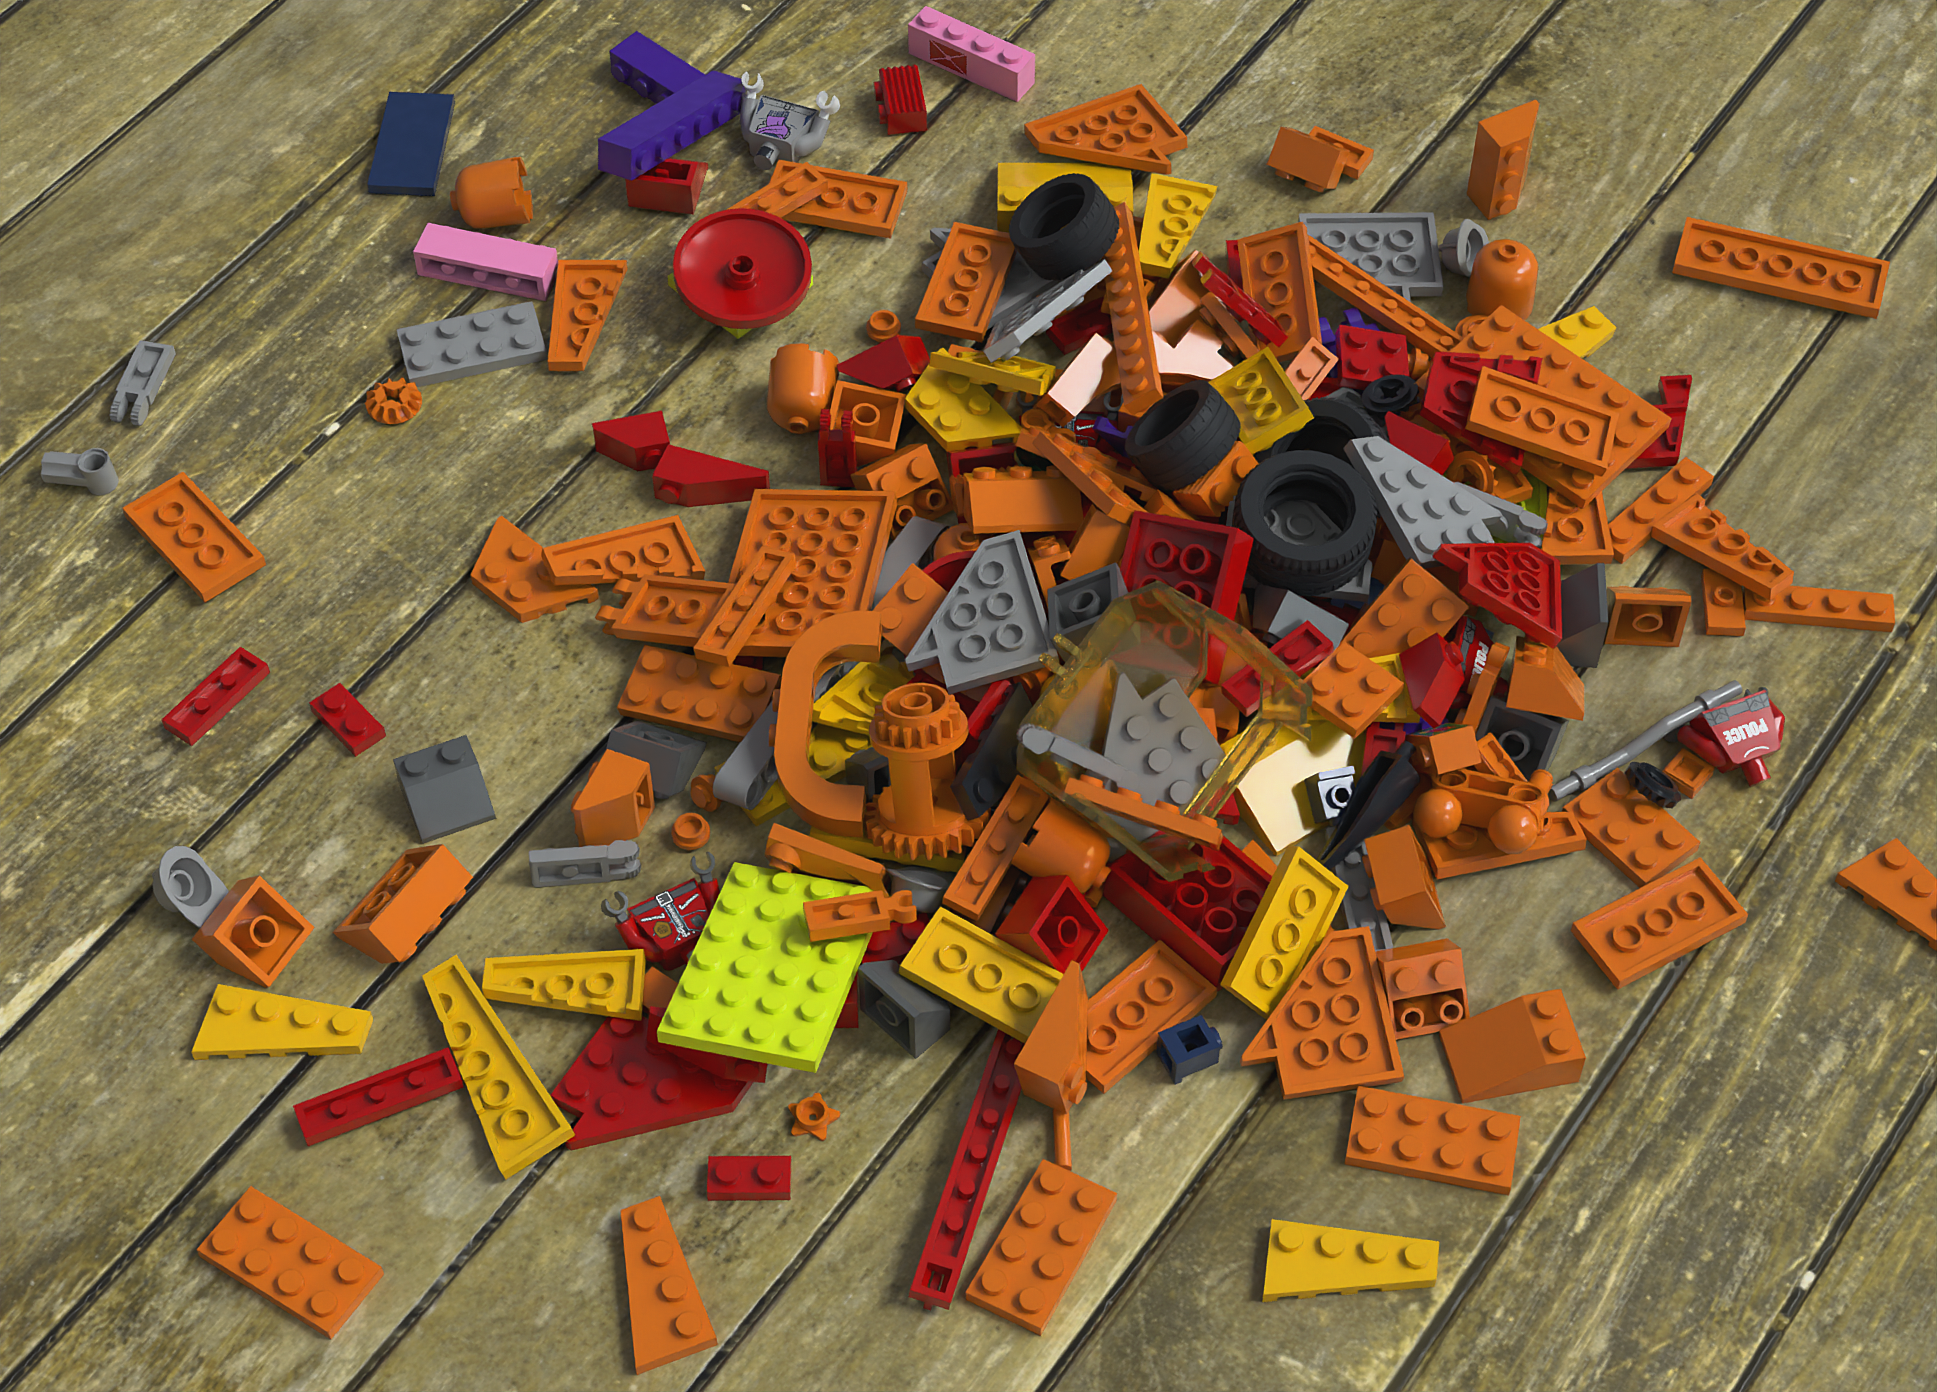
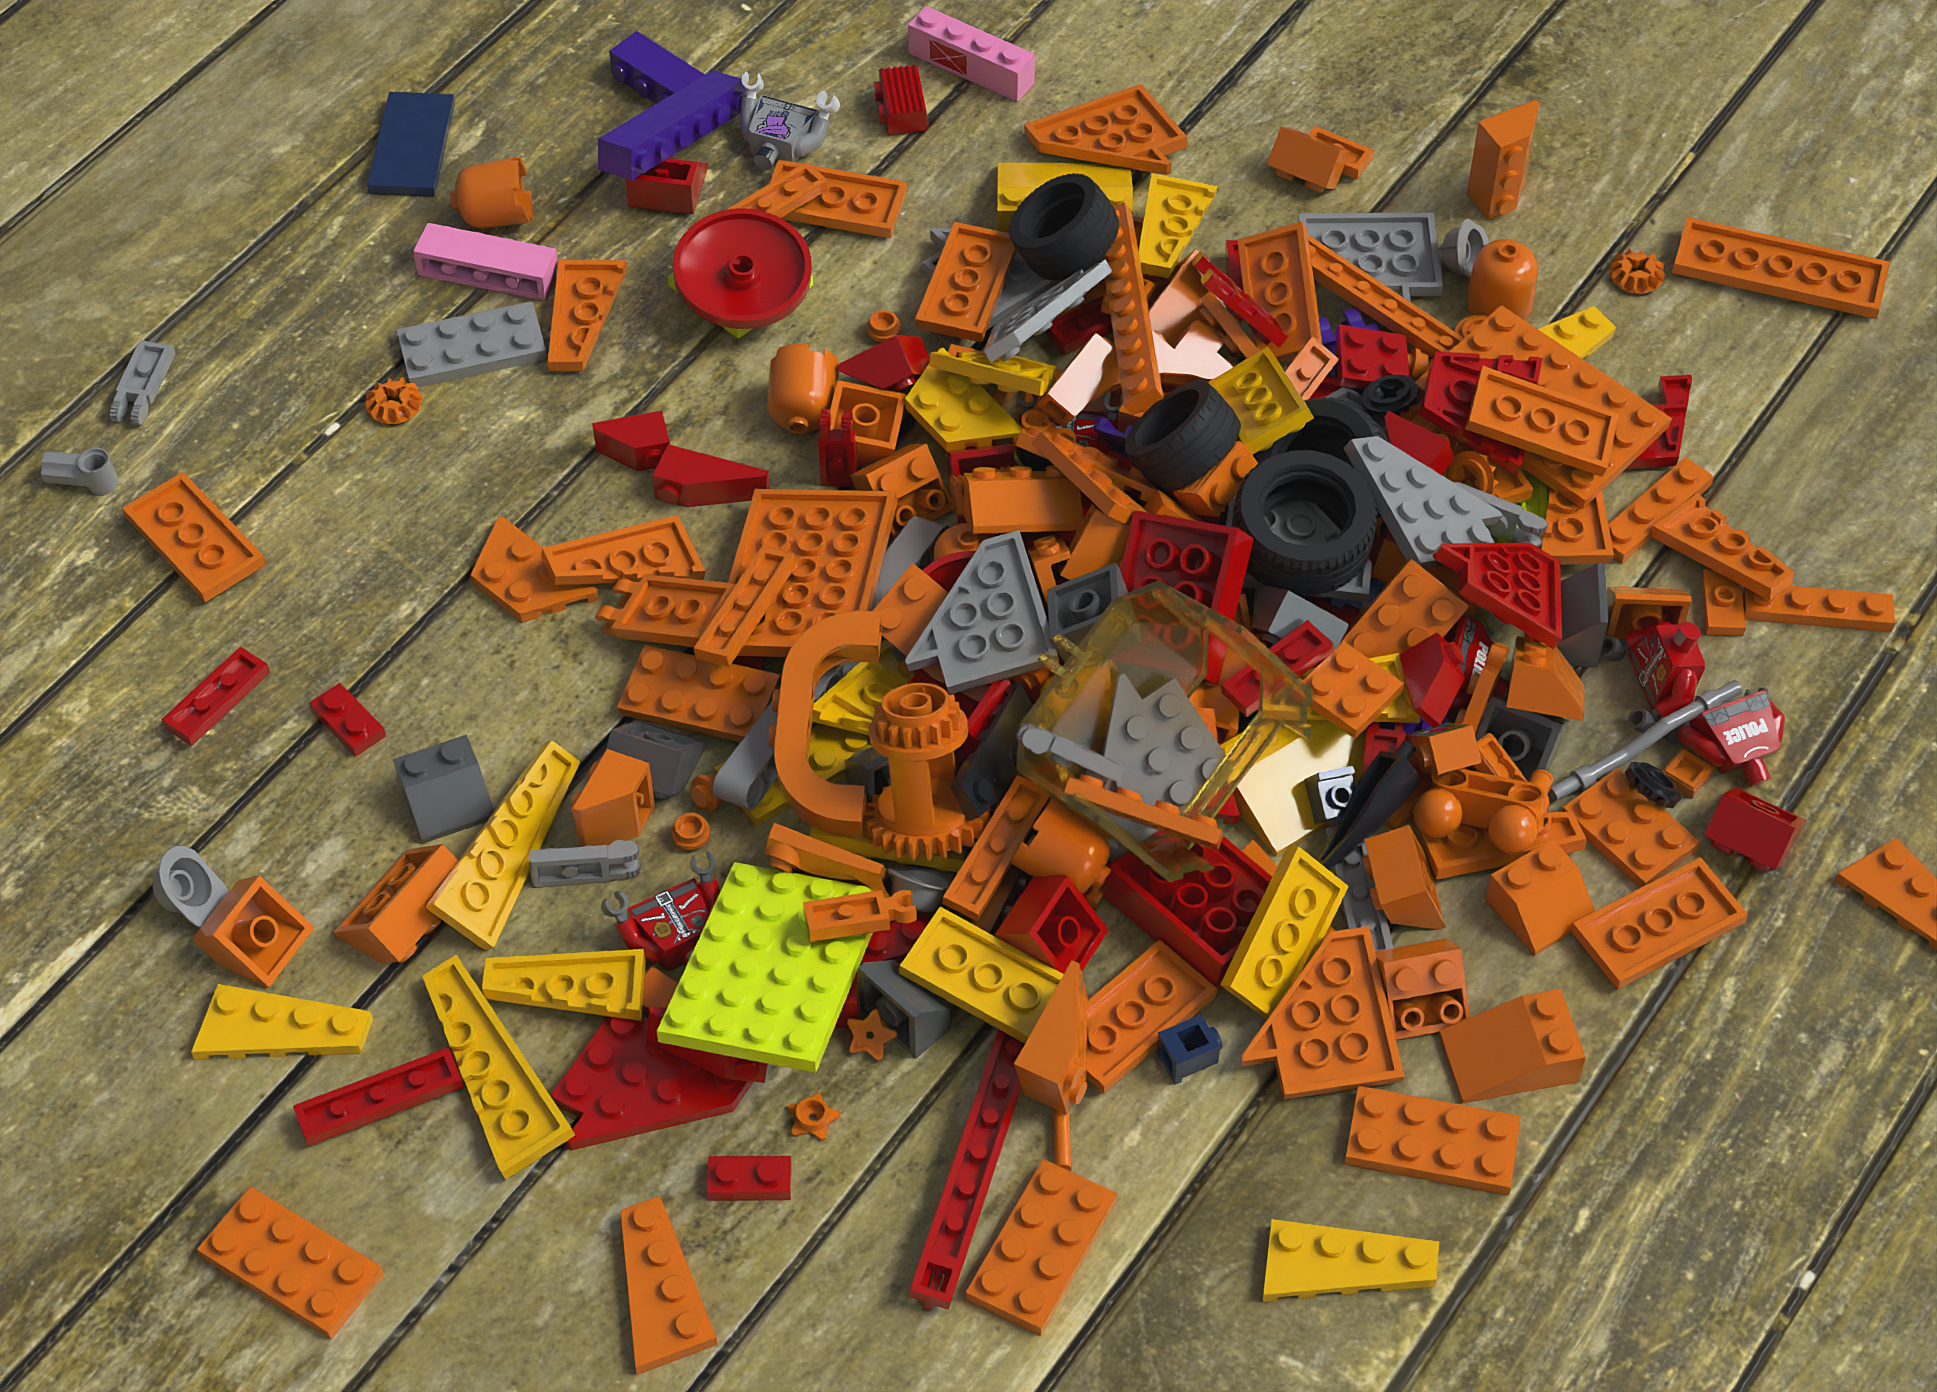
none -> yellow wing [426,740,580,951]
none -> orange plate [847,1008,898,1061]
none -> orange slope [1485,838,1595,956]
none -> red torso [1602,621,1705,733]
none -> orange gear [1609,248,1665,294]
none -> red slope [1704,787,1807,871]

